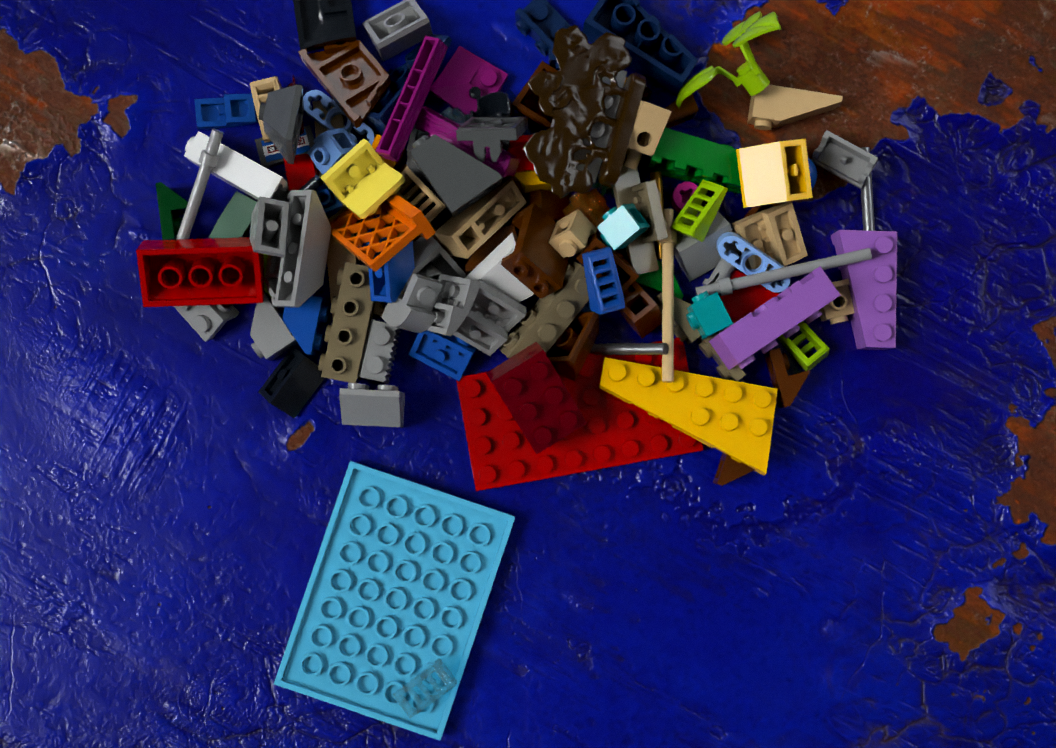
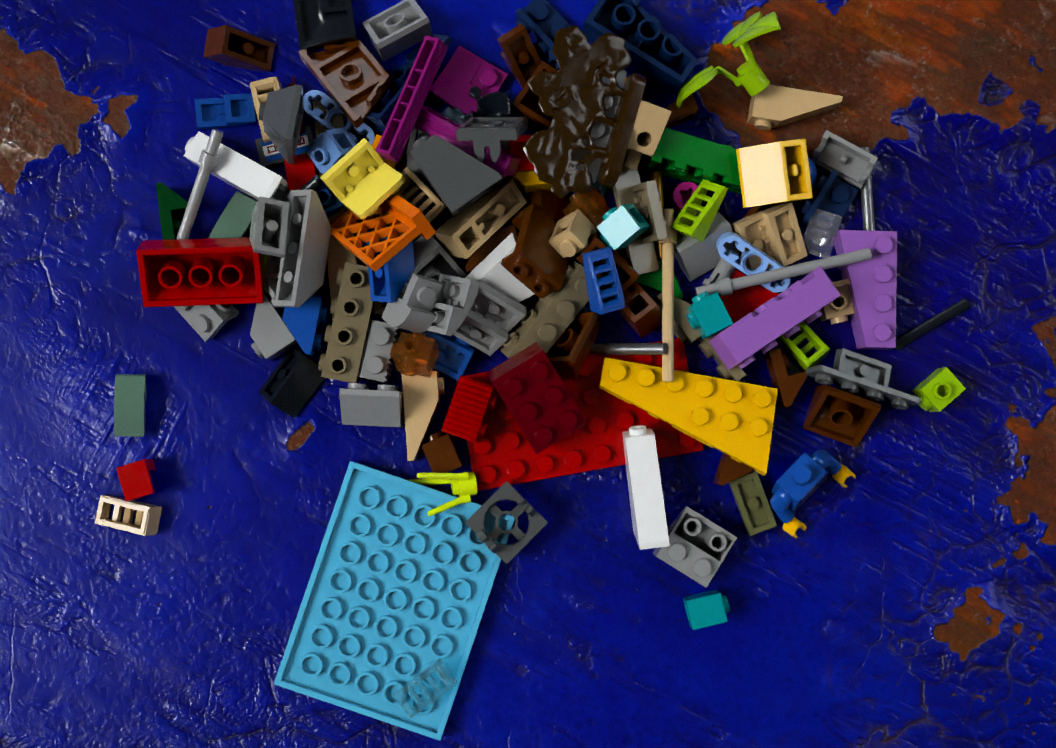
none -> tan slope [95,495,162,536]
none -> sand green slope [114,374,147,437]
none -> red panel [116,459,156,502]
none -> reddish brown slope [203,25,275,72]
none -> clear orange brick [391,332,439,378]
none -> tan slope [402,371,445,461]
none -> neon yellow plant [410,472,477,516]
none -> reddish brown brick [421,431,463,473]
none -> red brick [441,375,498,443]
none -> dark grey piece [465,481,548,564]
none -> reddish brown slope [497,24,541,88]
none -> white slope [622,425,670,550]
none -> light grey slope [653,506,737,588]
none -> teal brick [682,589,730,630]
none -> olive plate [729,471,777,536]
none -> blue torso [770,450,856,539]
none -> dark blue bracket [798,170,859,240]
none -> reddish brown slope [802,385,881,448]
none -> clear bracket [804,209,842,258]
none -> dark grey bracket [806,348,921,410]
none -> black bar [893,298,970,351]
none -> lime brick [912,367,966,412]

